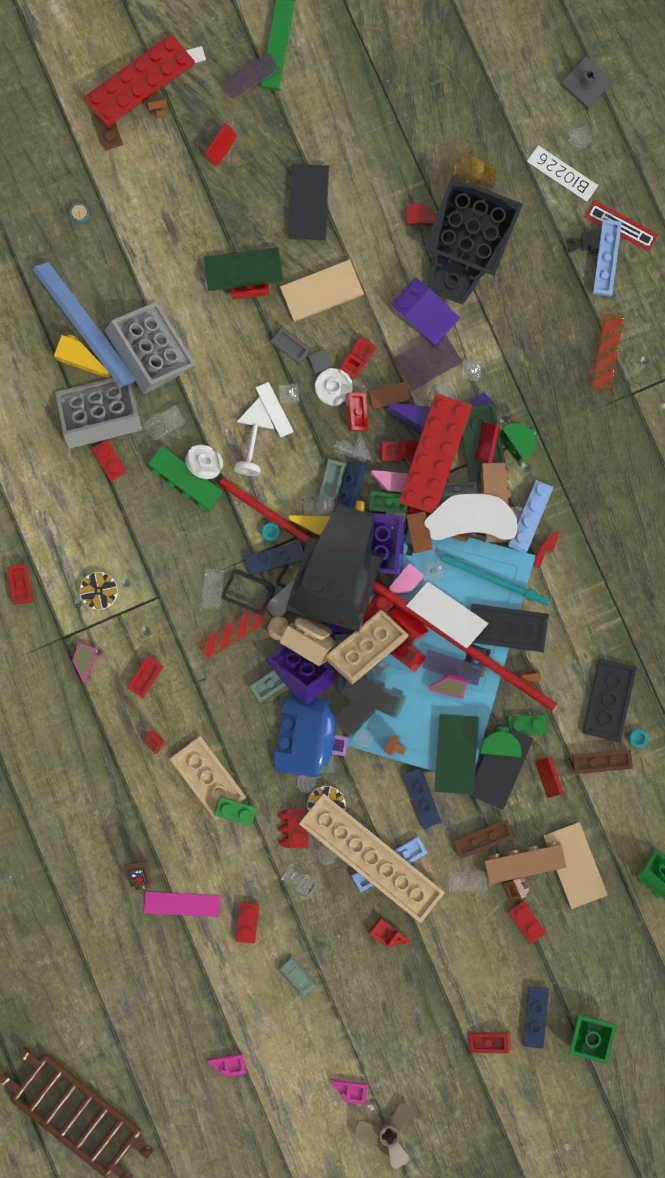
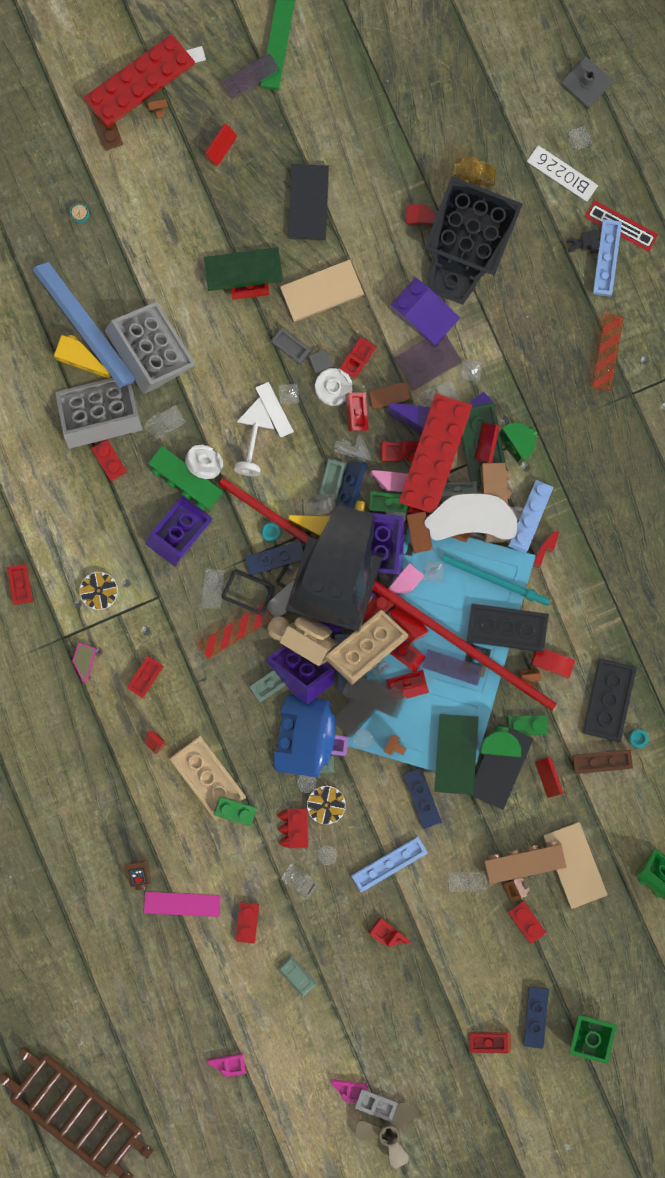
tan plate [299,794,445,923] -> none
white sticker [406,582,489,648] -> none
olive tile [428,675,468,699] -> none
reddish brown plate [453,819,515,859] -> none
none -> dark purple slope [145,496,212,567]
none -> light grey slope [355,1089,398,1122]
none -> red slope [386,670,429,702]
none -> red slope [530,649,576,678]

